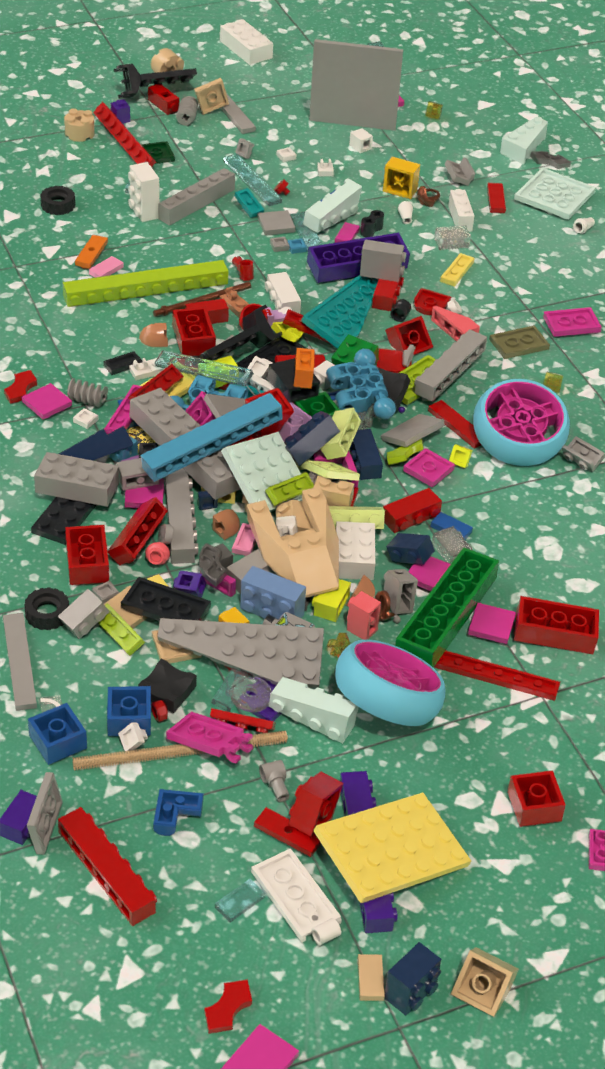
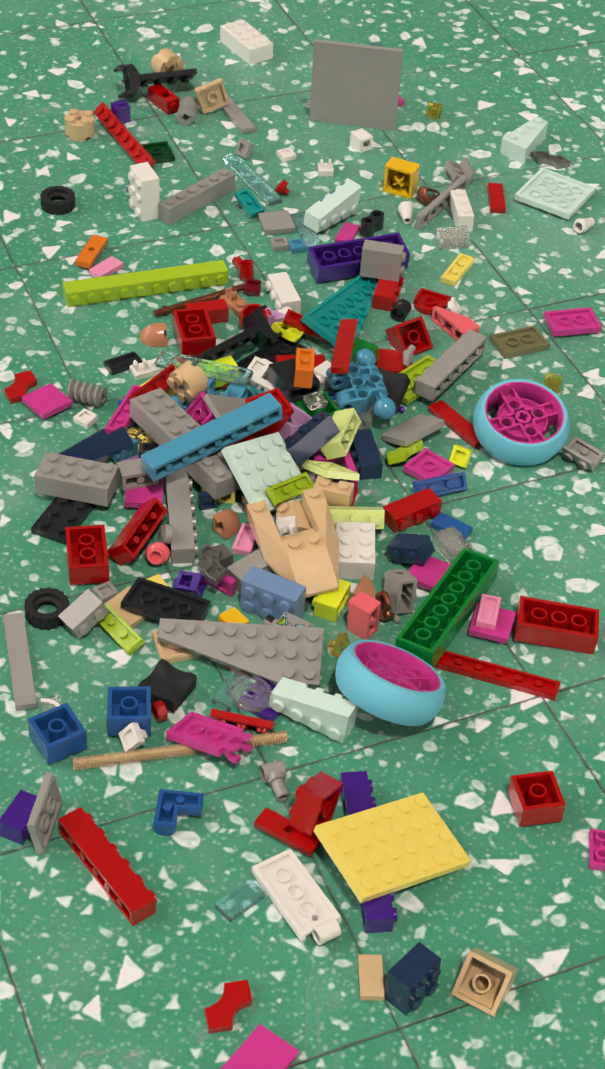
none -> tan brick [166,361,209,403]
none -> dark red tile [243,278,261,297]
none -> clear tile [303,391,328,411]
none -> red tile [331,319,358,374]
none -> blue tile [412,471,467,496]
none -> light grey tile [415,175,467,230]
none -> bright pink tile [475,594,502,630]

